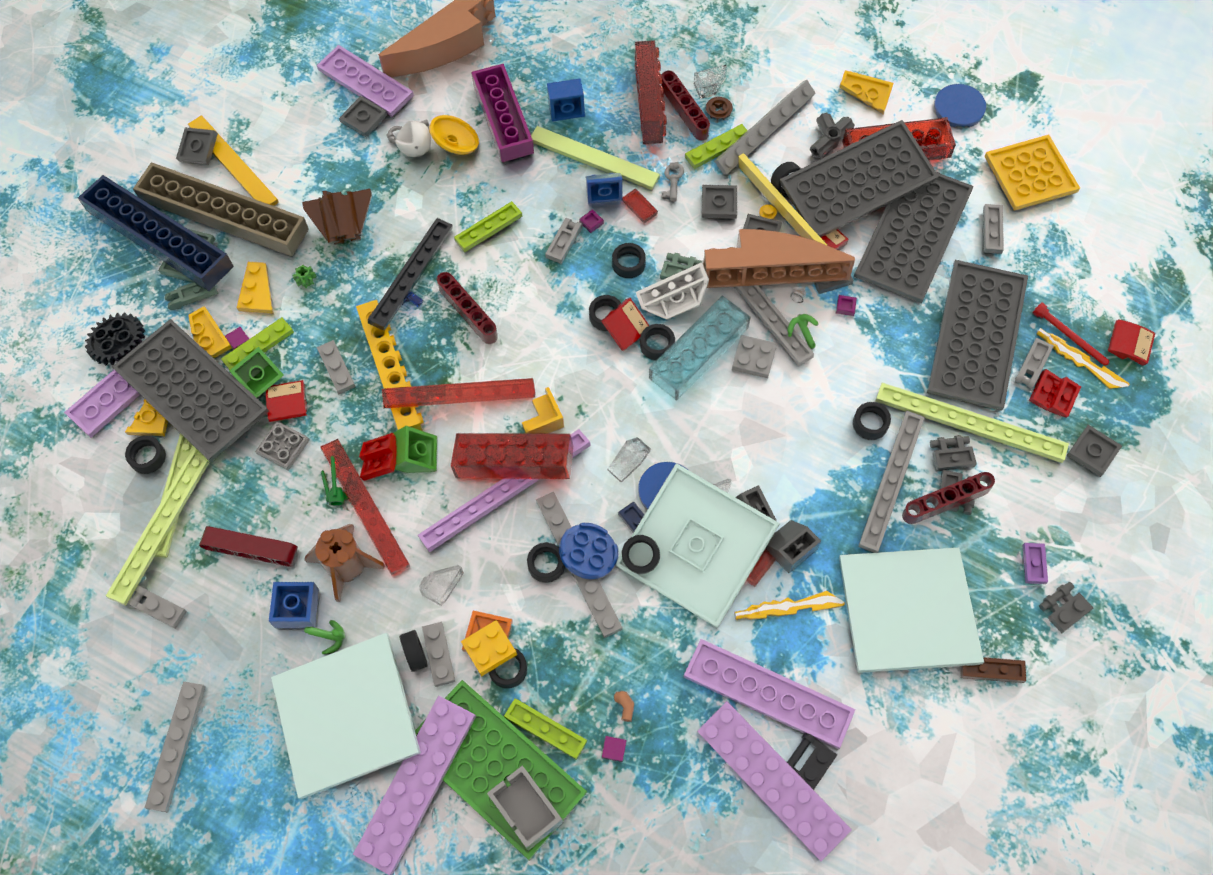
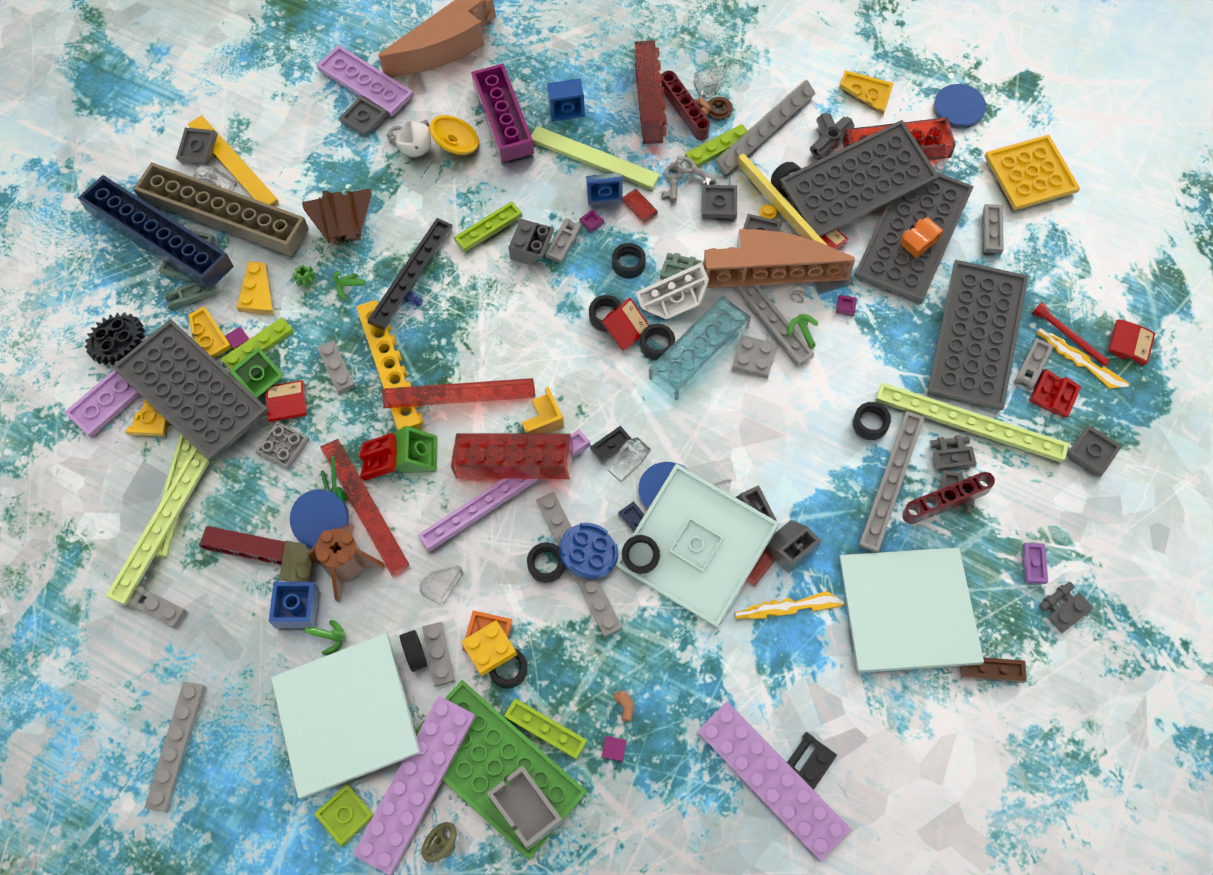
black tyre [125,435,166,474] -> none
dark red beam [437,272,498,344] -> none
lavender plate [684,639,856,750] -> none
none -> clear slope [193,164,237,191]
none -> olive slope [279,541,312,582]
none -> blue tile [290,489,349,548]
none -> lime tile [314,784,374,847]
none -> bright green piece [332,271,366,300]
none -> olive piece [422,822,457,863]
none -> dark grey slope [508,219,554,264]
none -> black plate [590,425,632,463]
none -> light grey piece [675,156,717,185]
none -> nougat arm [694,98,711,116]
none -> orange brick [900,217,944,258]

